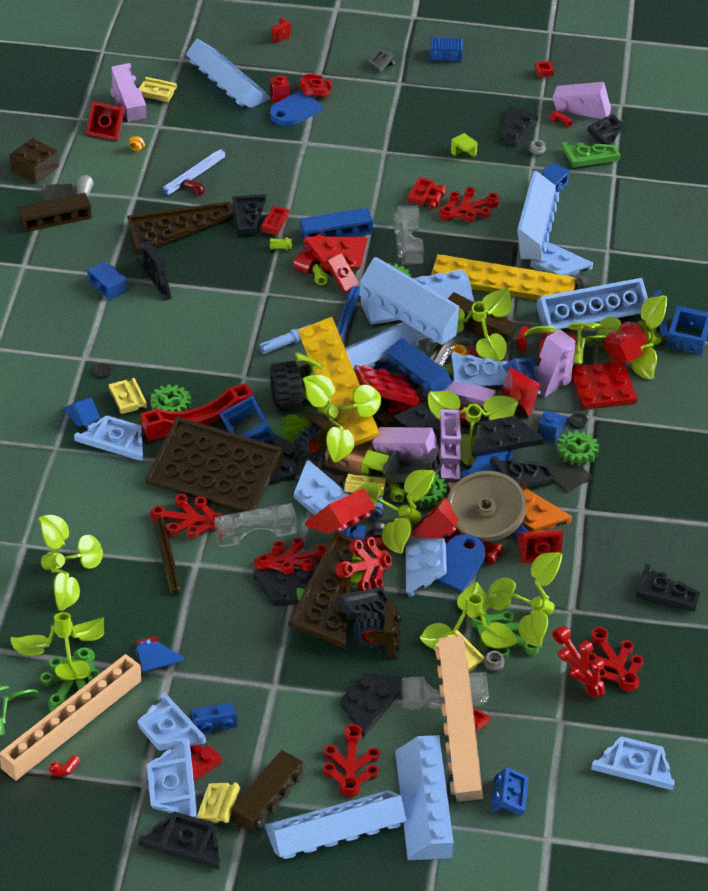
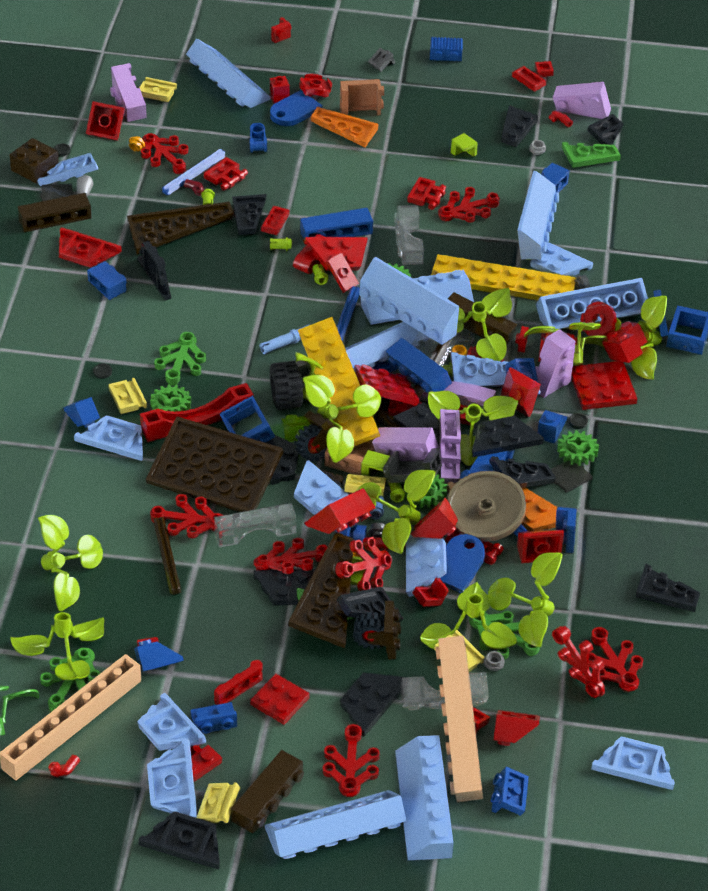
none -> light blue wing [37,153,99,186]
none -> pearl dark grey piece [53,143,70,157]
none -> red wing [59,227,122,268]
none -> red plant [141,133,189,174]
none -> bright green plant [154,332,206,386]
none -> lime pin [201,189,215,205]
none -> red plate [204,157,248,191]
none -> red plate [214,660,263,705]
none -> blue piece [249,123,267,153]
none -> red plate [250,674,310,725]
none -> orange wing [311,107,378,148]
none -> nougat panel [340,79,384,115]
none -> red bracket [412,578,449,607]
none -> red slope [493,710,540,746]
none -> red plate [512,66,546,92]
none -> blue bracket [556,507,577,553]
none -> red plate [580,302,617,336]

